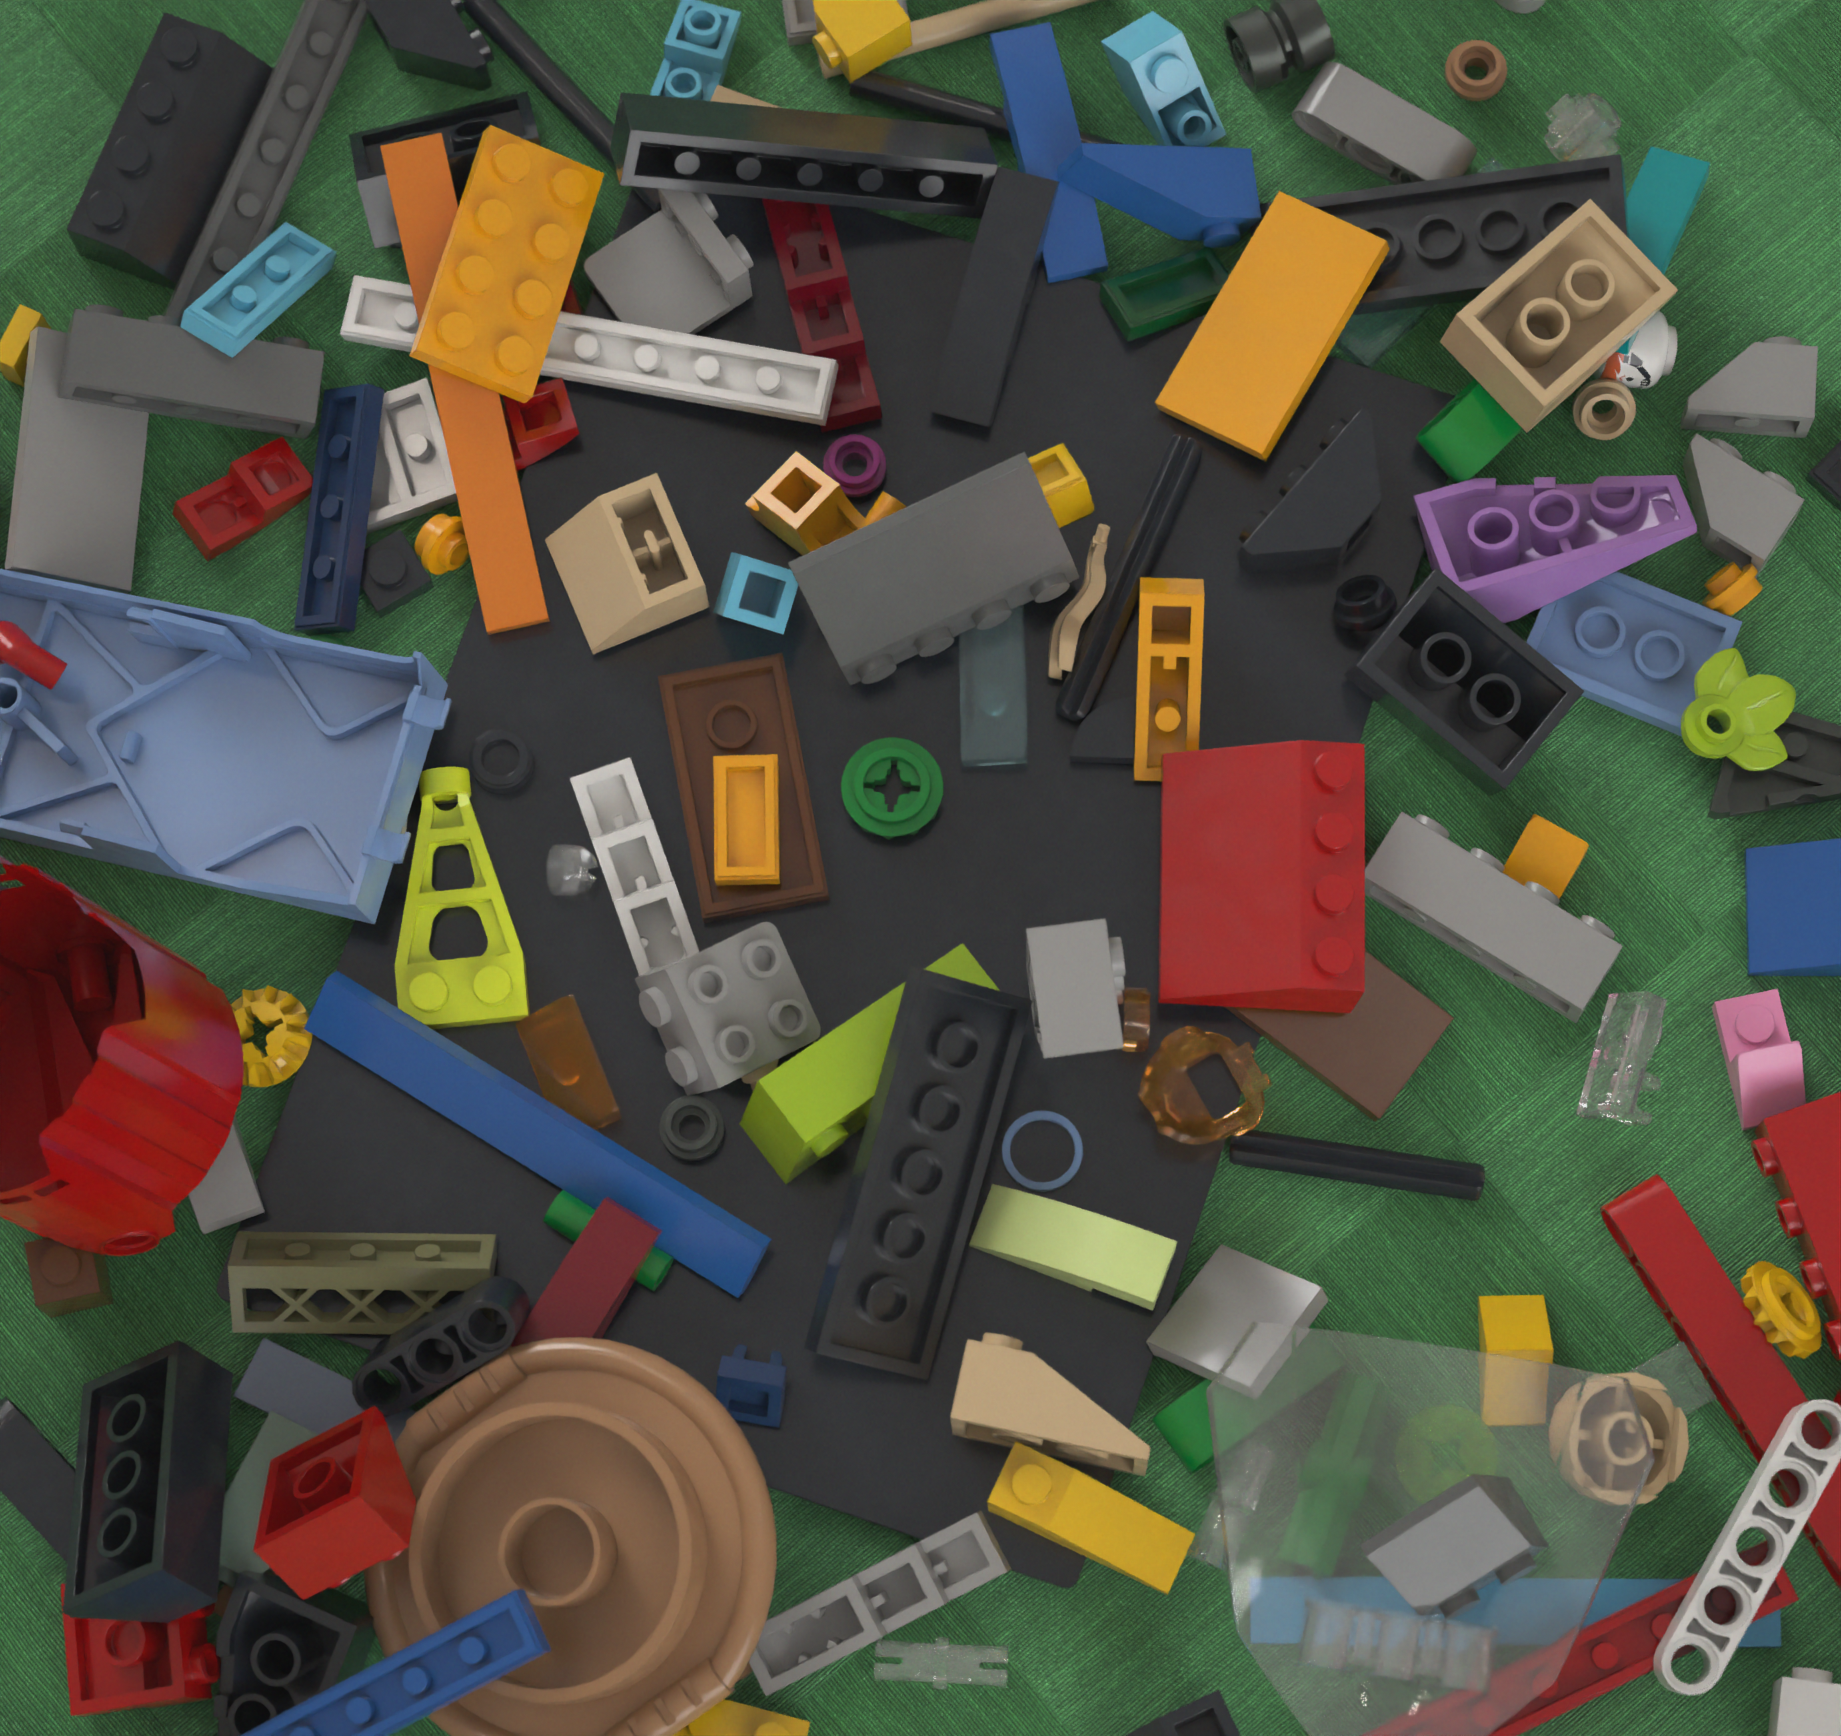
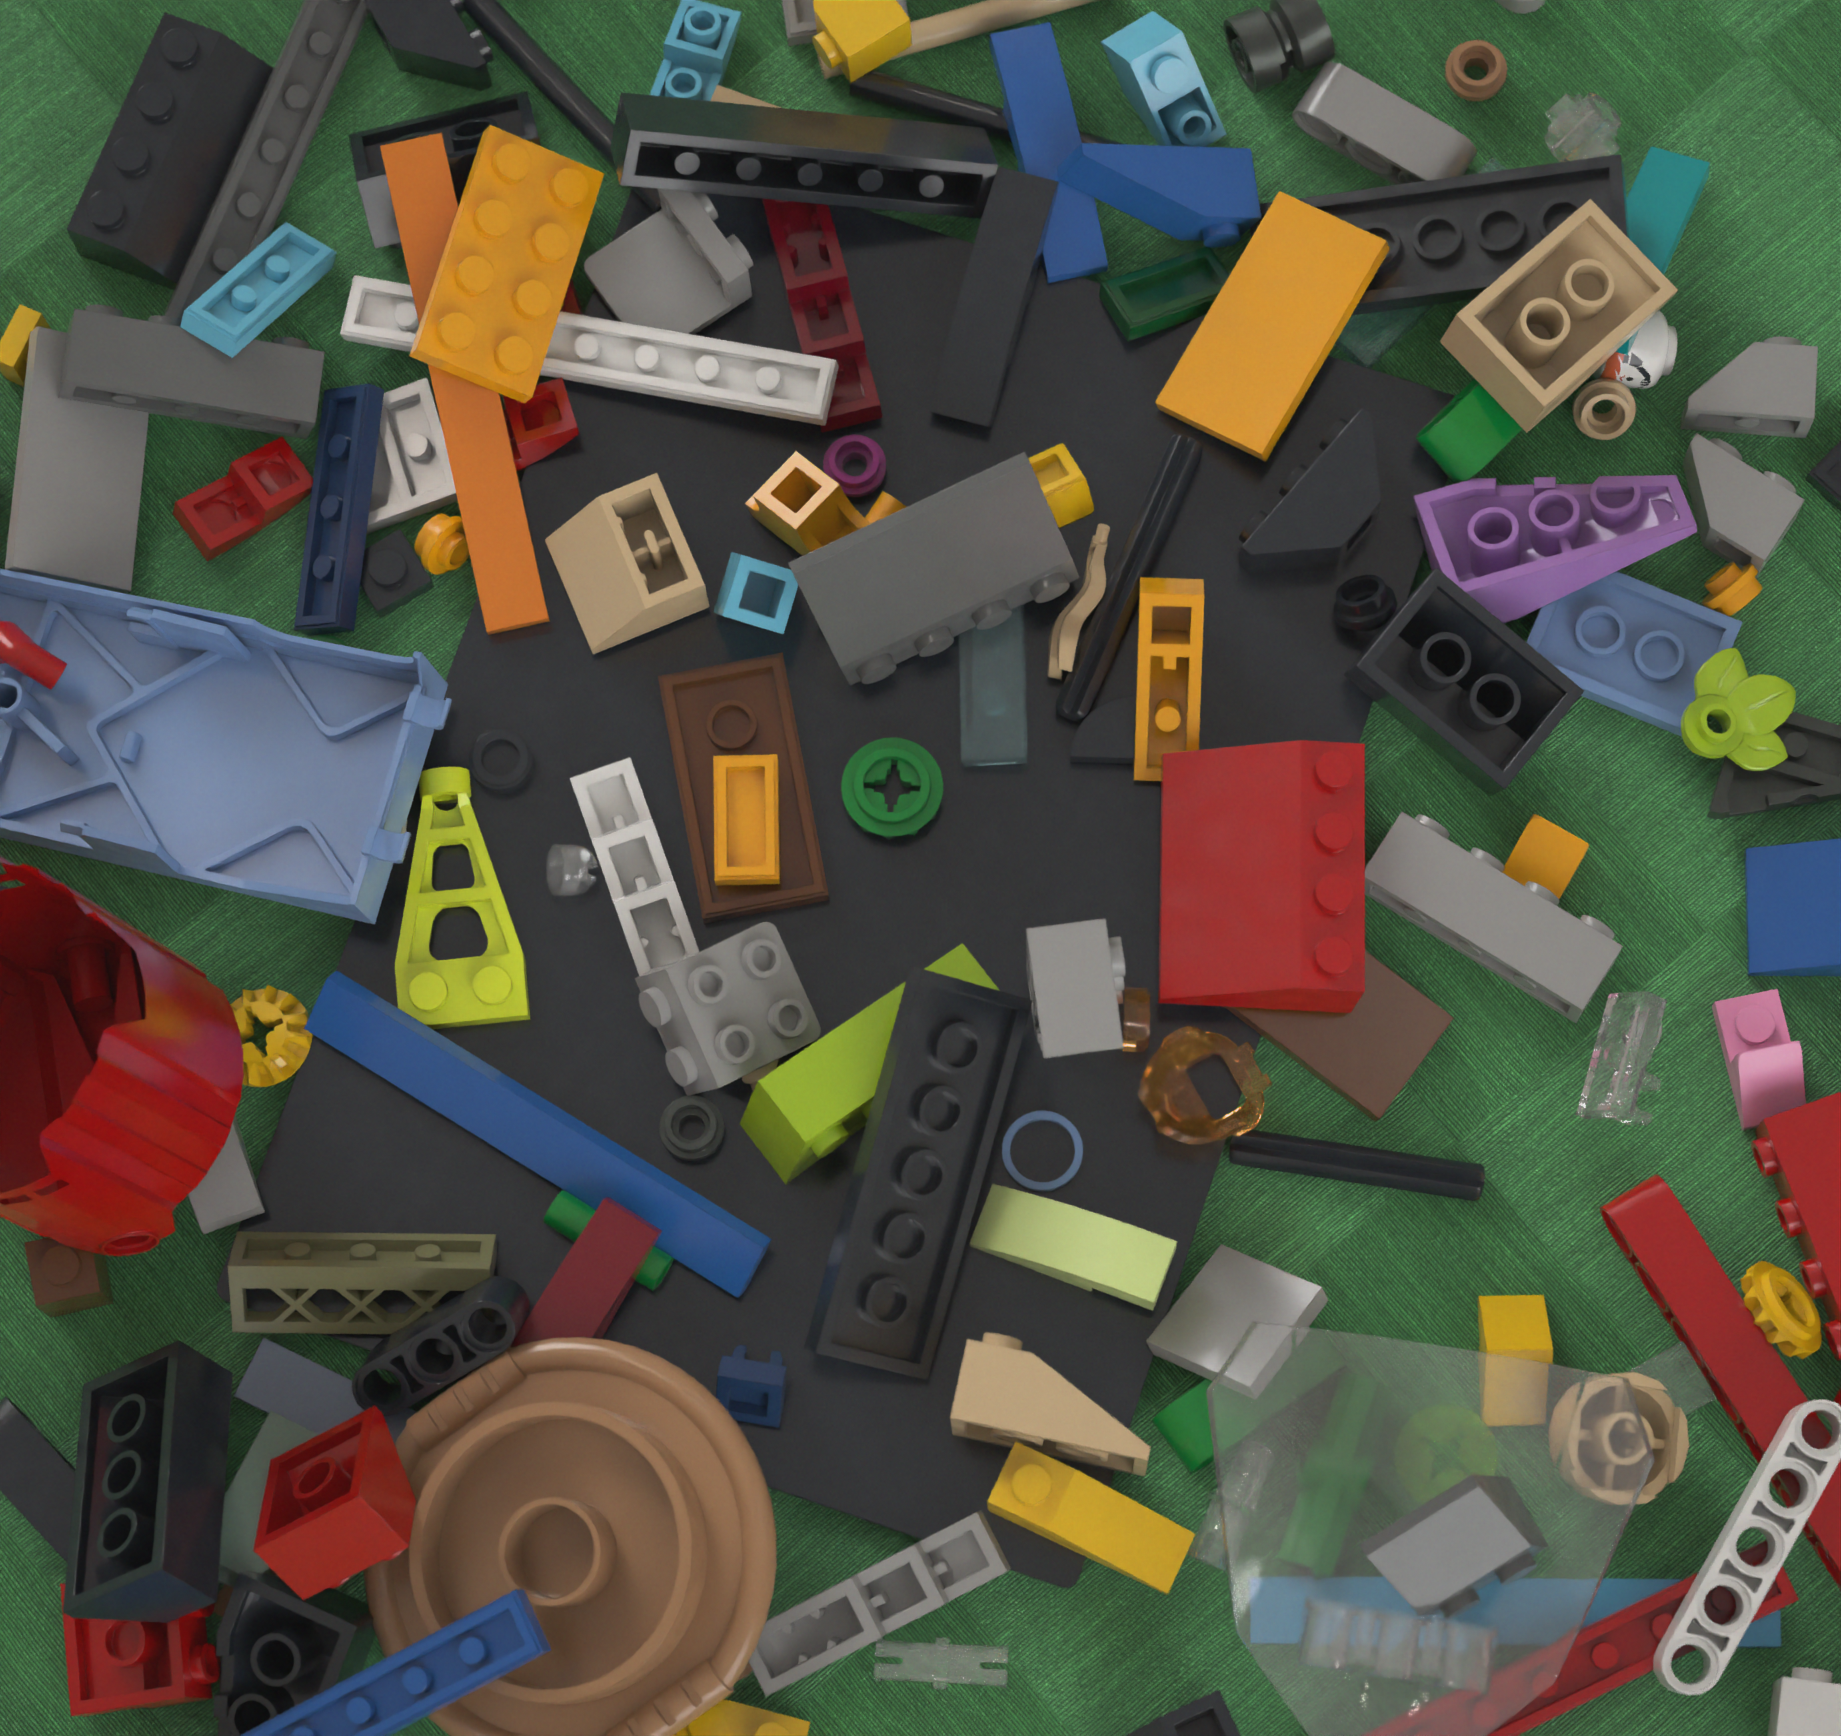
clear orange slope [515,993,622,1130] -> none

